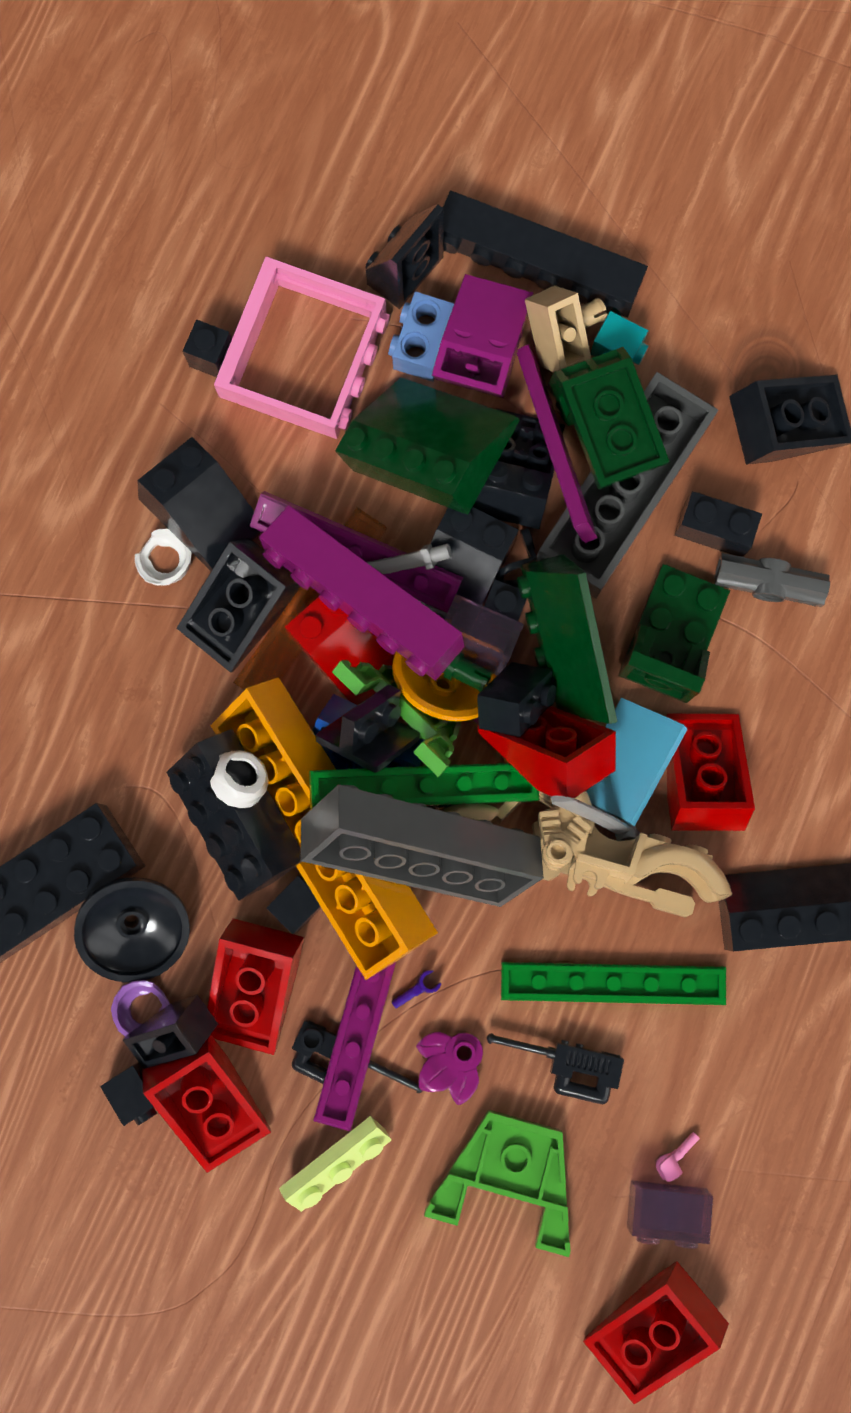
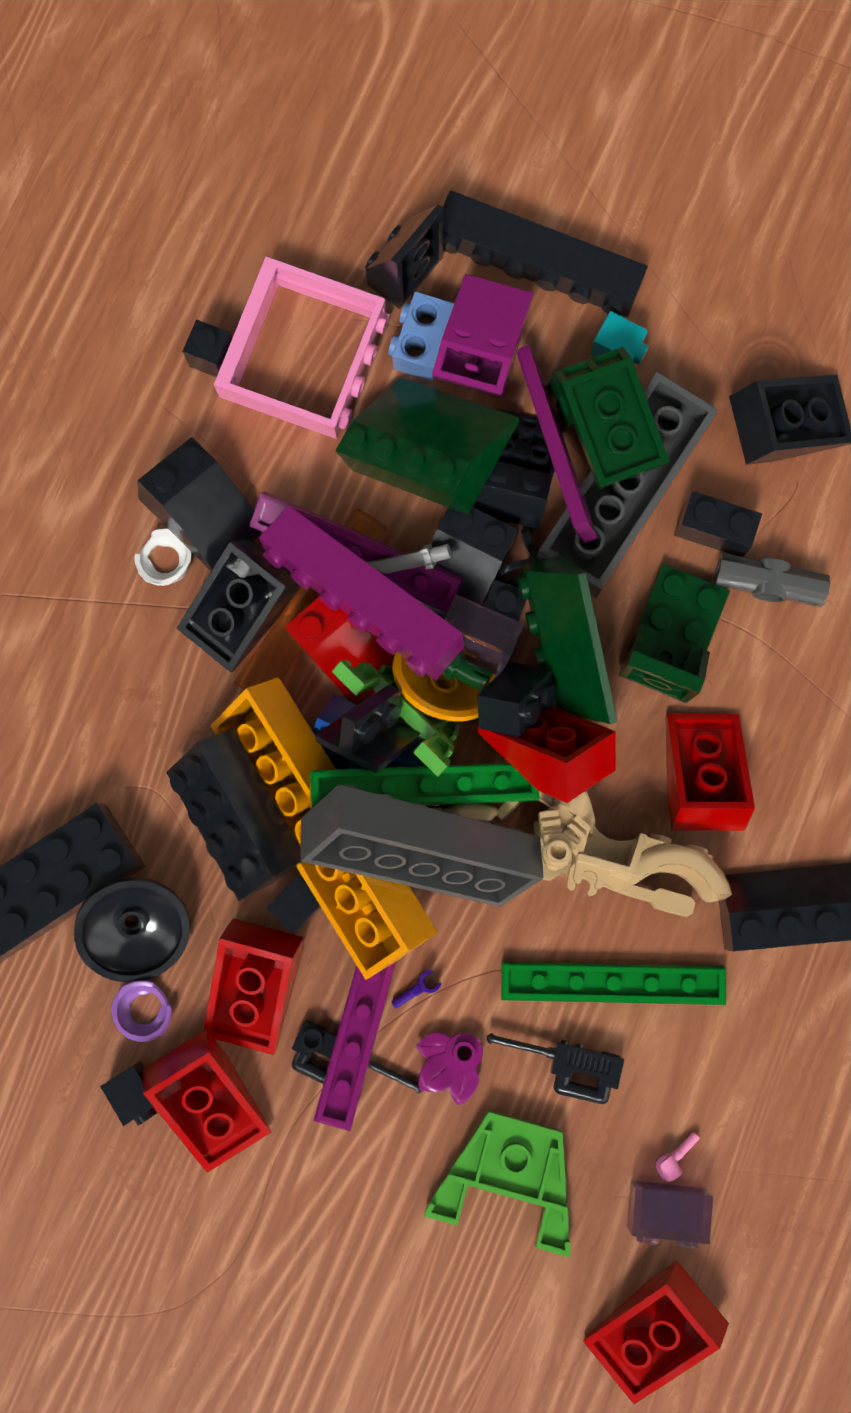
black slope [123,995,218,1069] -> none
white piece [210,750,269,808] -> none
yellowish green plate [279,1116,391,1212] -> none
tan brick [525,286,607,372] -> none
light grey sword [551,796,640,841] -> none
medium azure tile [586,698,687,826] -> none

